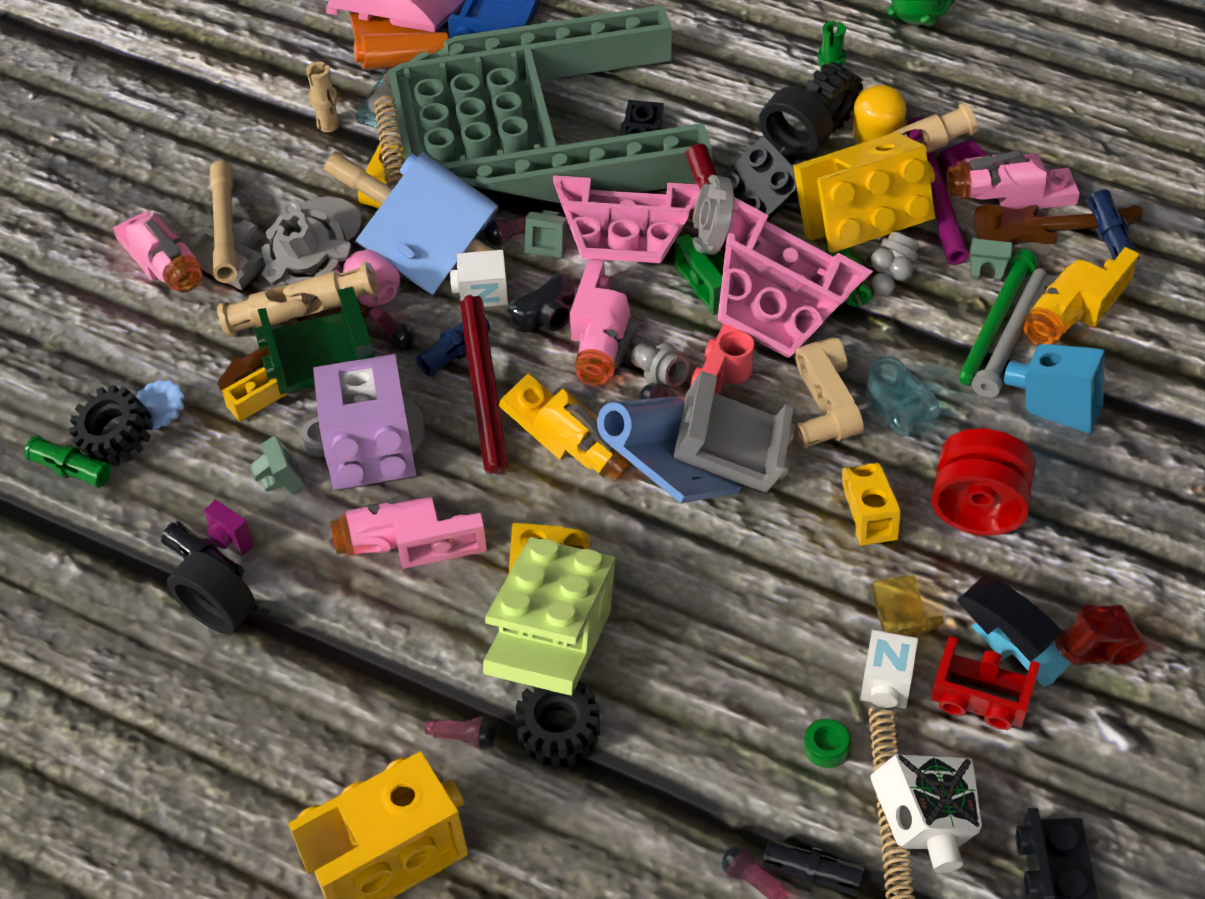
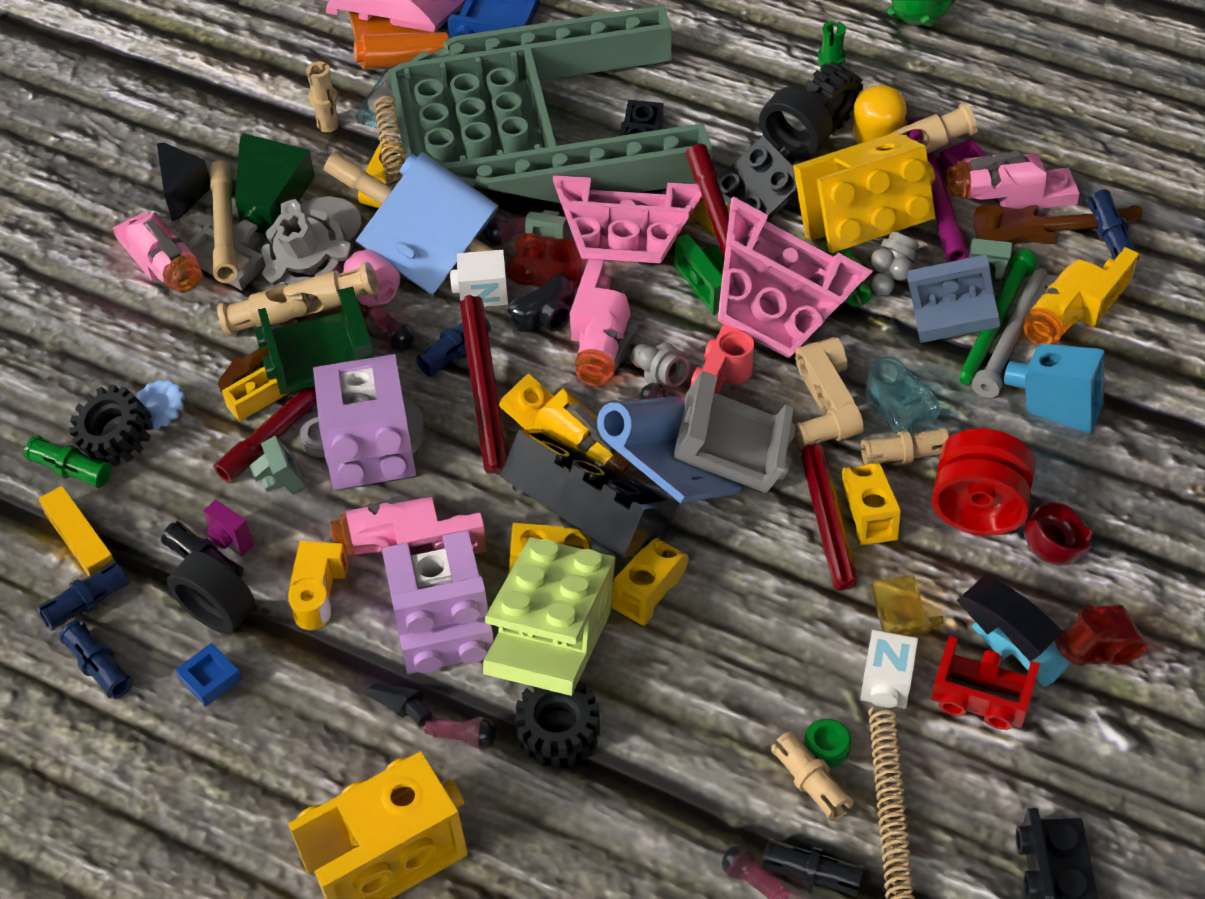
light grey tile [692,175,734,255] -> none
white torso [870,754,982,873] -> none
none -> dark blue pin [36,561,129,631]
none -> yellow piece [38,486,114,576]
none -> dark blue pin [59,620,133,699]
none -> black slope [157,142,211,221]
none -> blue plate [175,643,242,707]
none -> dark red piece [213,352,374,483]
none -> dark green slope [235,133,315,234]
none -> yellow leg [288,541,348,630]
none -> black bar [363,683,432,727]
none -> lavender brick [382,530,494,674]
none -> black wedge [500,429,679,558]
none -> clear red piece [506,233,583,289]
none -> yellow leg [611,538,688,626]
none -> tan pin [771,731,854,821]
none -> dark red axle [801,444,858,591]
none -> tan pin [861,428,949,465]
none -> sand blue bracket [906,254,1000,343]
none -> dark red hair [1024,502,1093,566]

